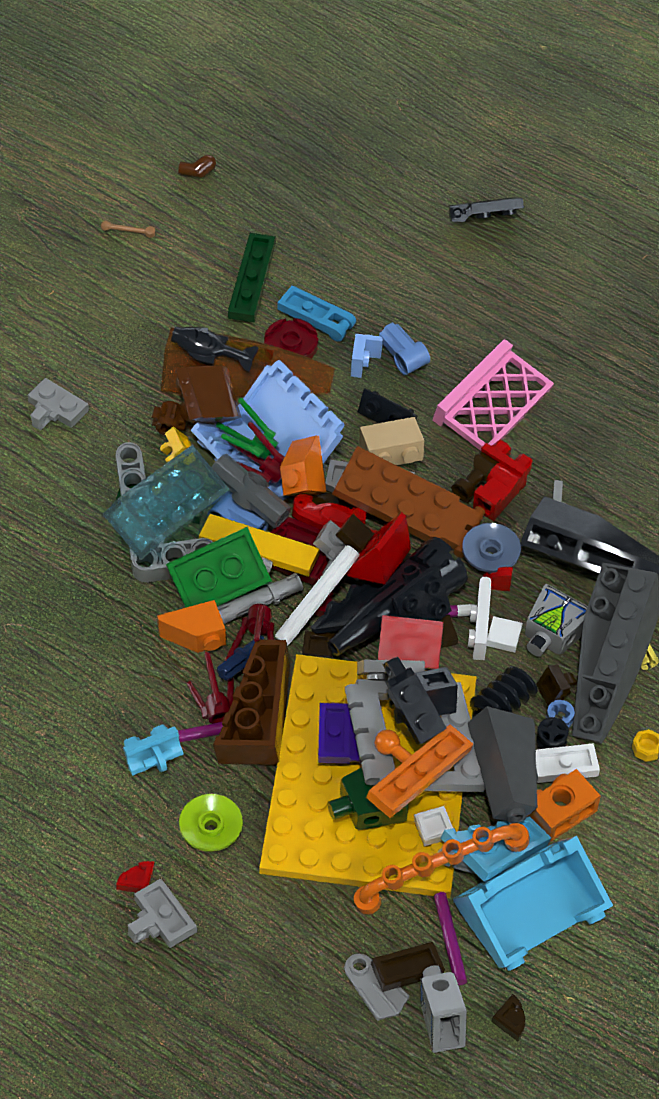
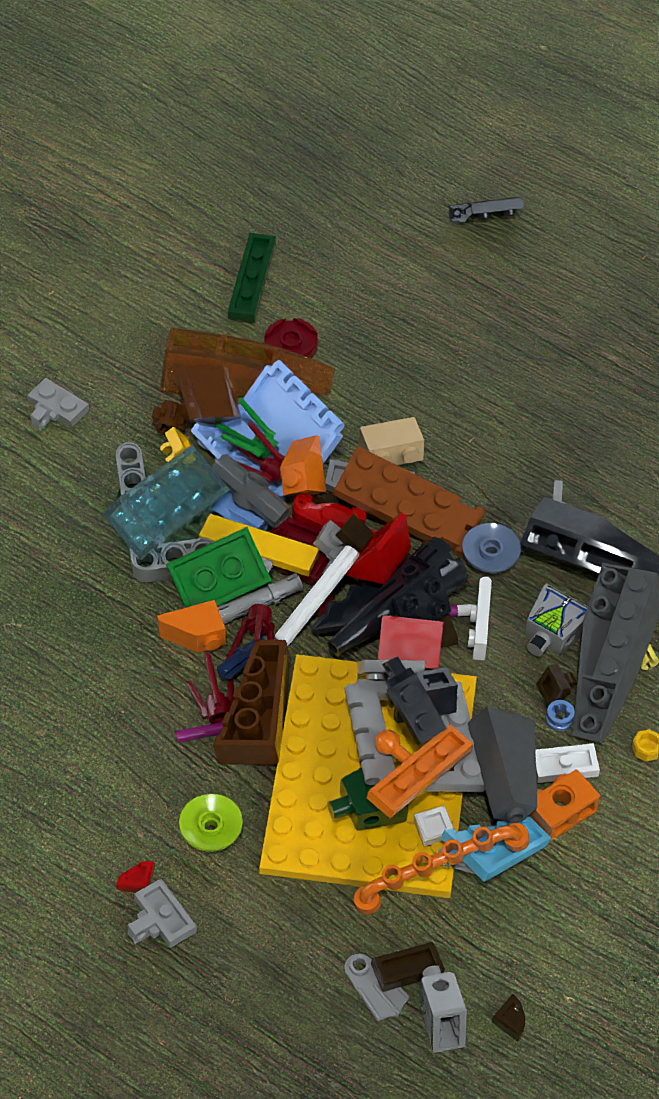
medium nougat hinge [101,221,155,238] -> none
medium azure hips [123,724,184,776] -> none
black animal [171,326,259,373] -> none
reddish brown arm [178,155,216,178] -> none
dark azure plate [277,286,356,342] -> none
dark brown tile [302,631,335,659] -> none
dark purple plate [318,703,362,764] -> none
light blue bracket [351,334,383,378] -> none
black hinge [357,388,418,423] -> none
medium blue piece [379,322,430,375] -> none
bright pink fence [432,339,554,451] -> none
magenta bar [434,892,467,986] -> none
red hips [451,439,533,522] -> none
medium azure windscreen [453,836,613,971] -> none
black piece [470,666,538,717] -> none
red tile [482,567,513,592] -> none
white tile [487,616,523,653] -> none
black wheel [536,717,569,749] -> none

